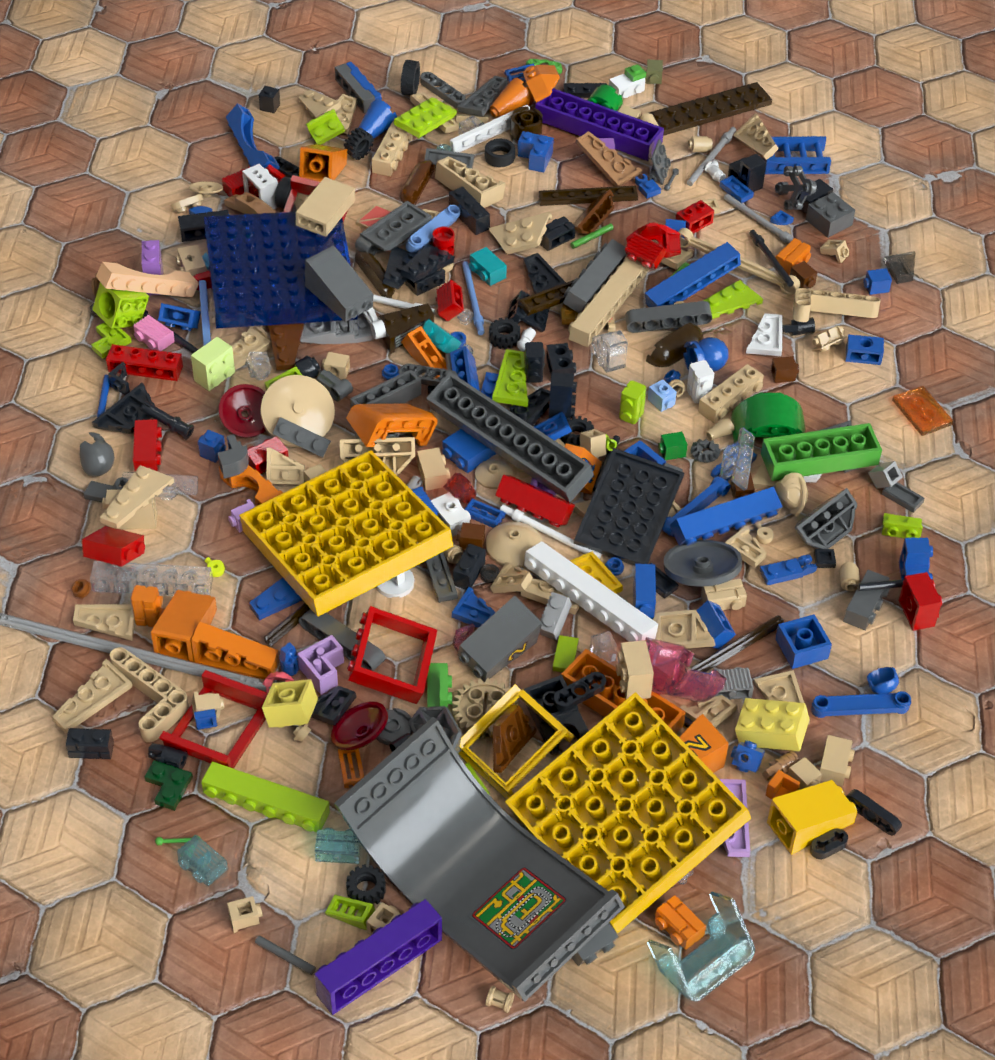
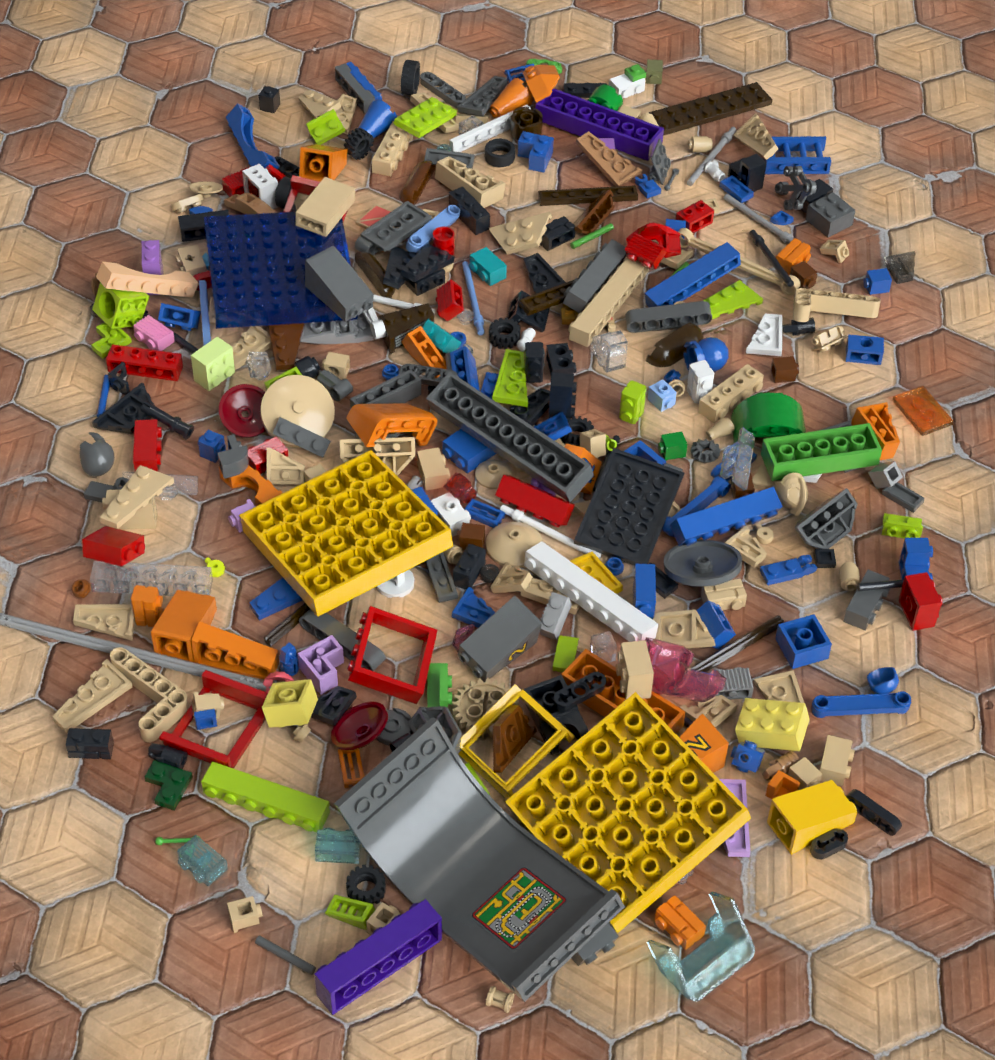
none -> orange wedge [851,402,900,461]

